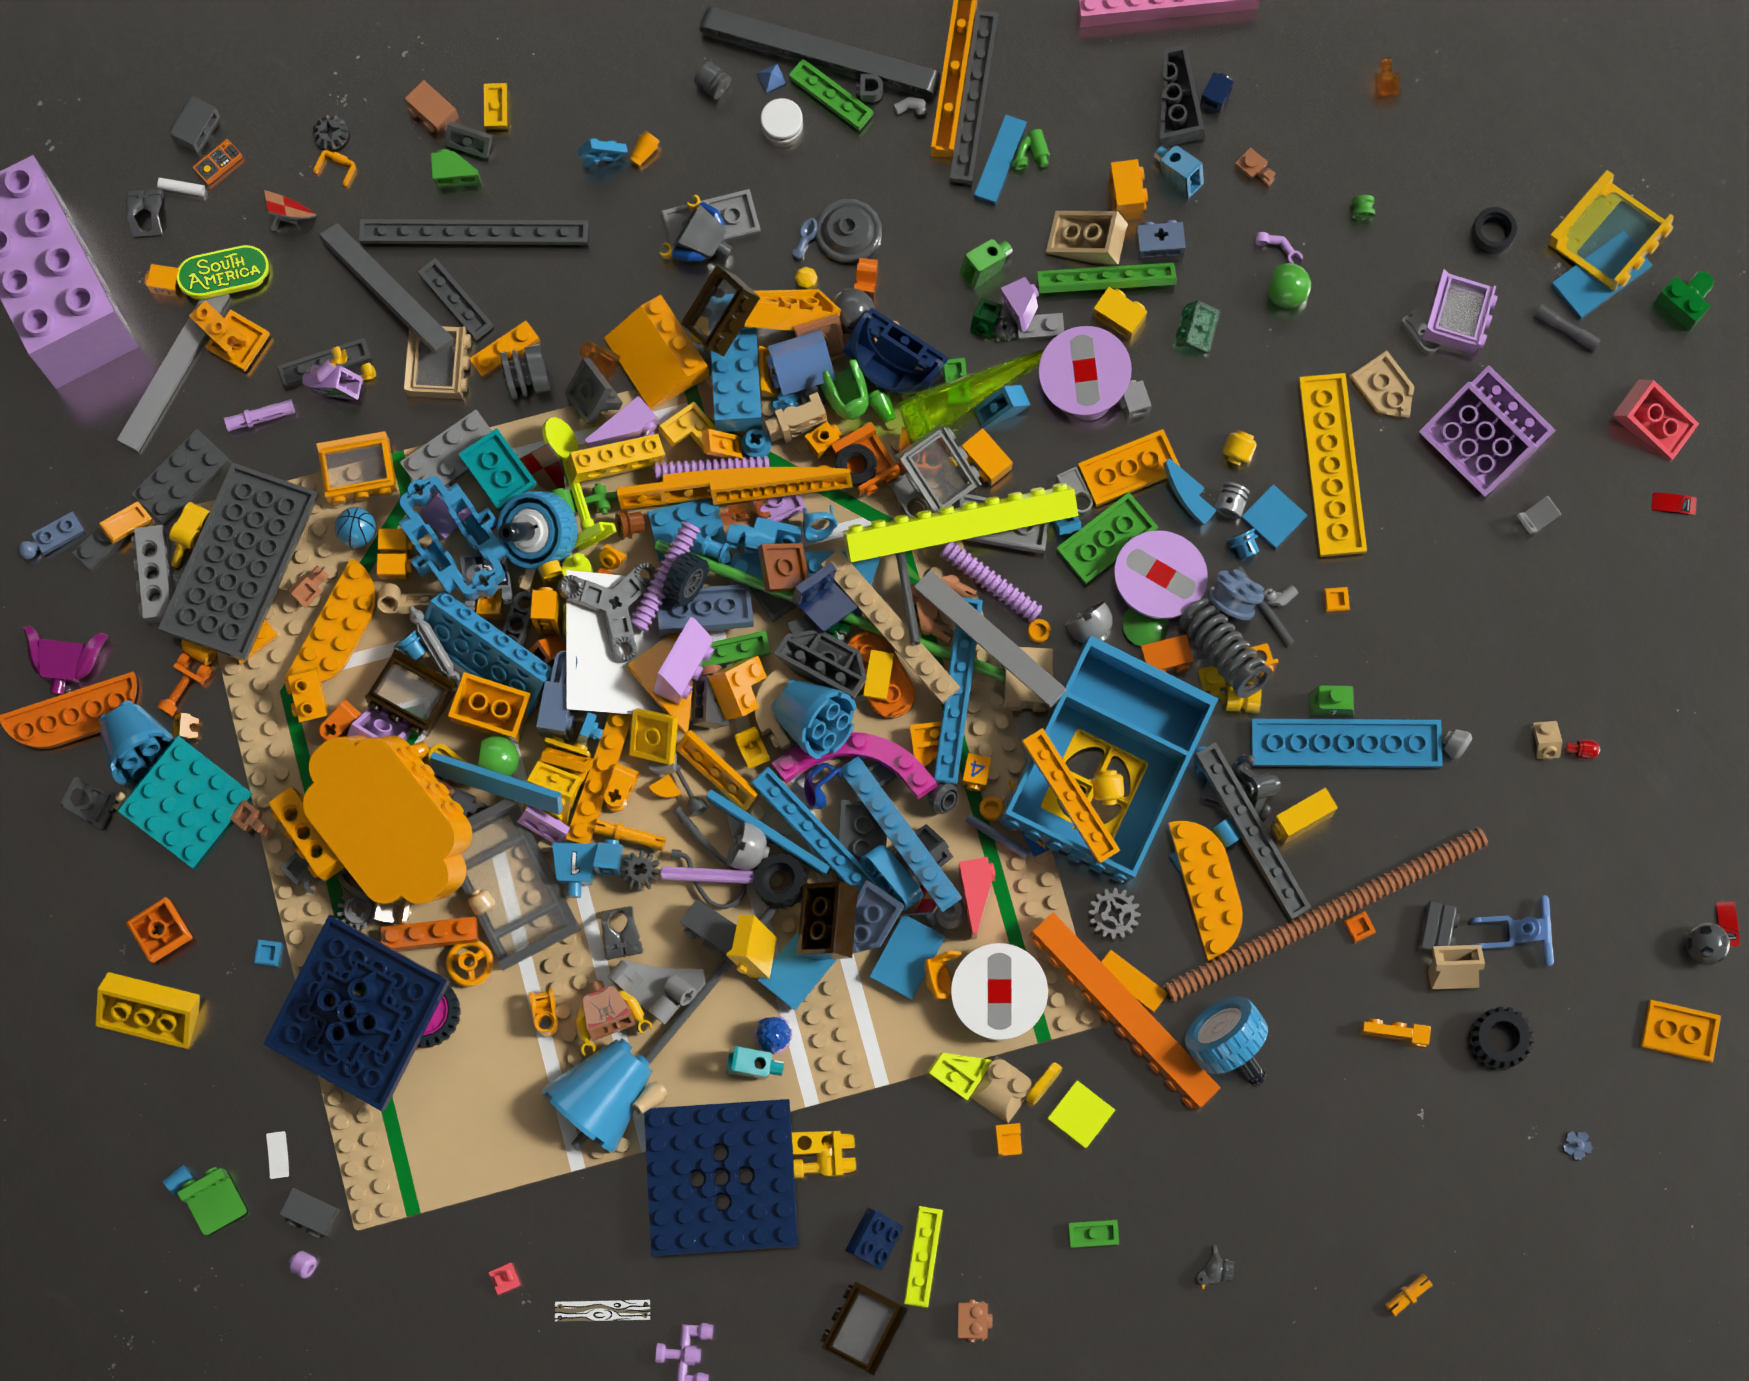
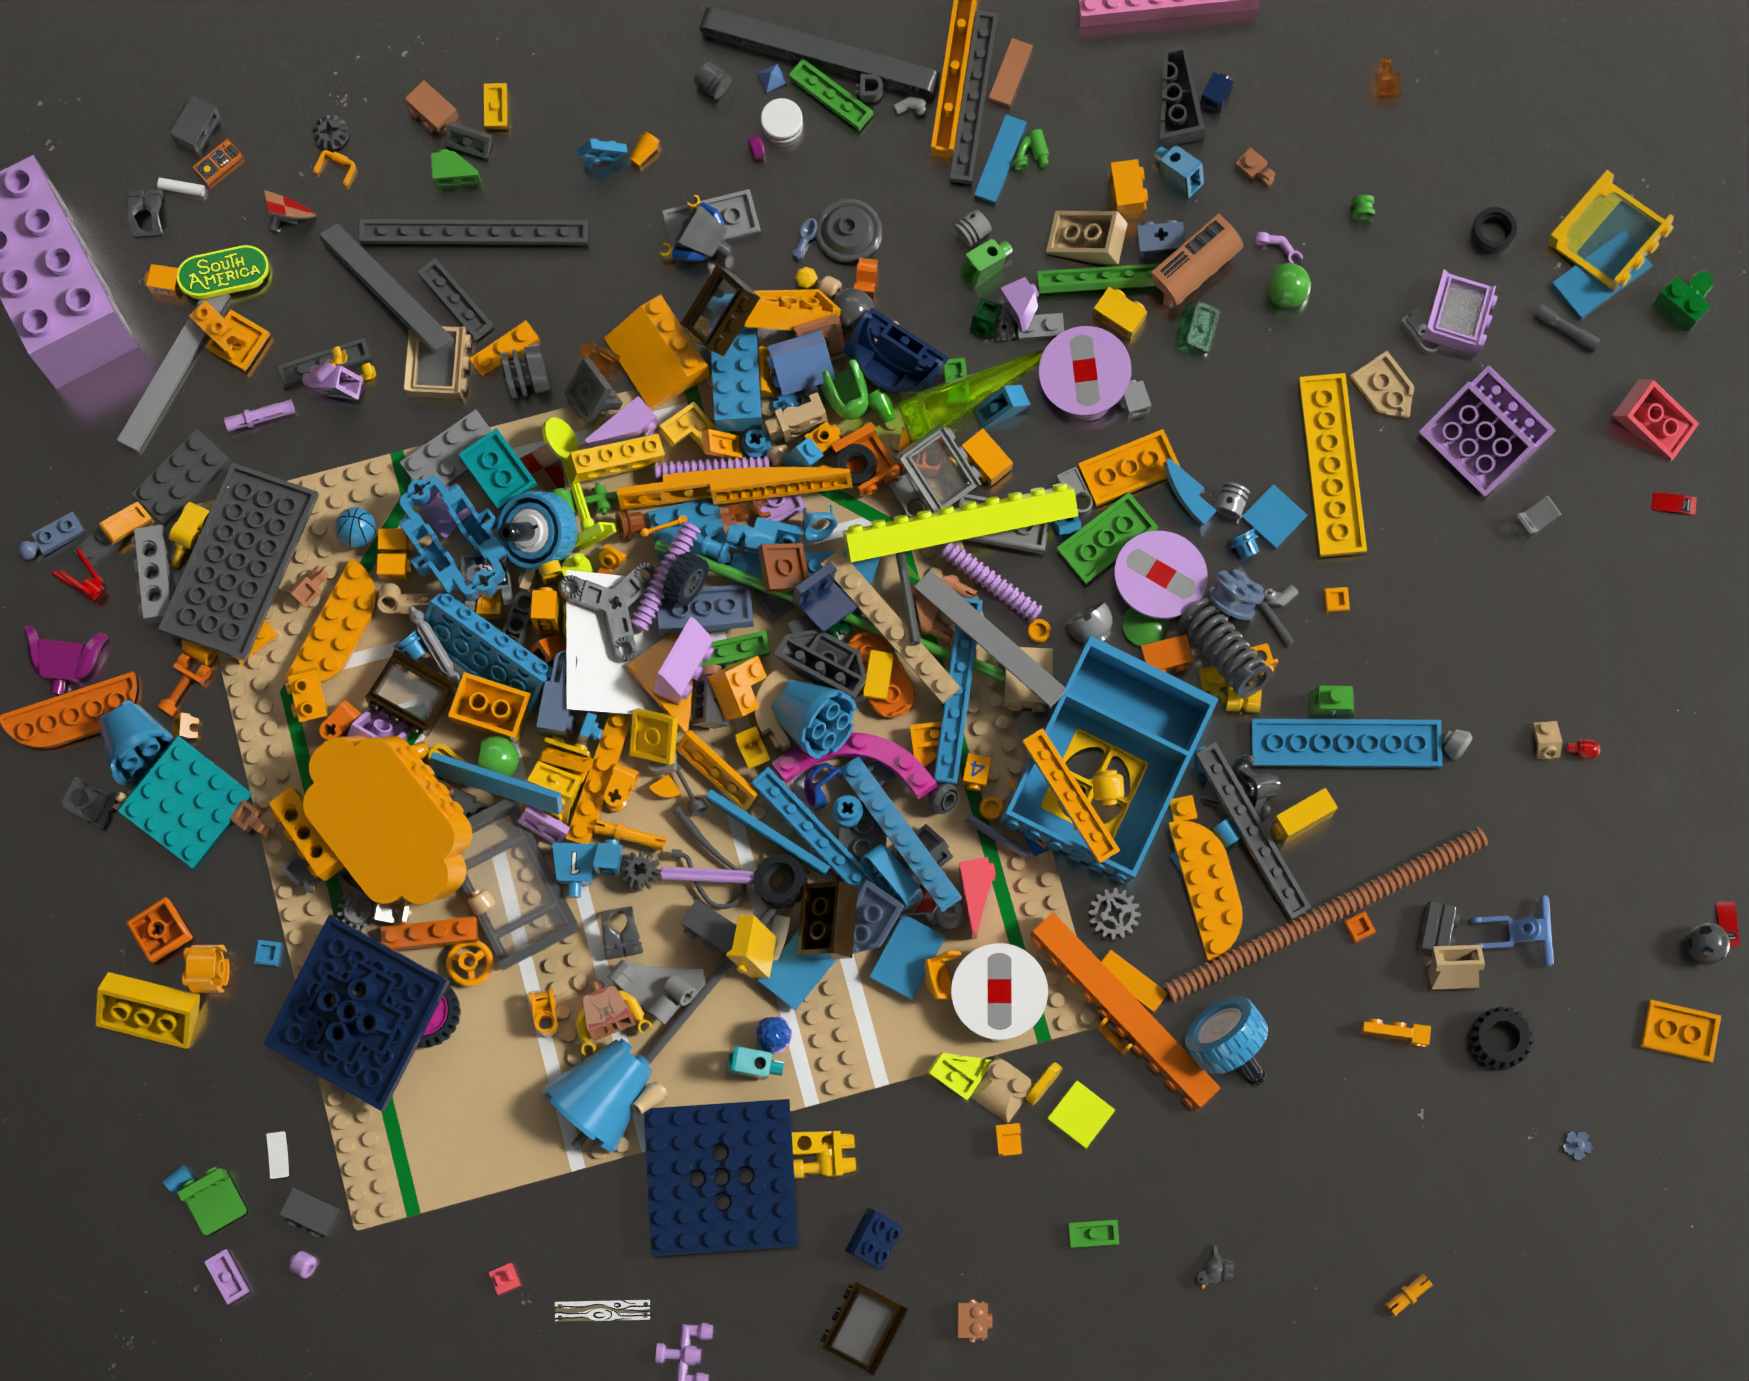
window [316,431,397,505] -> none
light grey cylinder [727,821,770,870] -> none
neon yellow tile [904,1206,943,1308] -> none
yellow head [1223,430,1257,466] -> none
none -> red plant [51,548,105,602]
none -> light orange brick [182,945,230,993]
none -> lavender plate [204,1249,250,1305]
none -> light orange hinge [640,515,687,537]
none -> magenta tile [747,135,765,159]
none -> tan piece [766,444,789,467]
none -> white sticker [771,915,790,961]
none -> dark azure brick [782,437,824,467]
none -> tan piece [817,276,842,301]
none -> dark azure piece [832,795,863,827]
none -> light grey piece [954,209,992,247]
none -> nougat tile [989,38,1033,108]
none -> light orange piece [1097,1018,1133,1055]
none -> nougat brick [1151,213,1244,308]
none -> light orange brick [1168,795,1197,823]

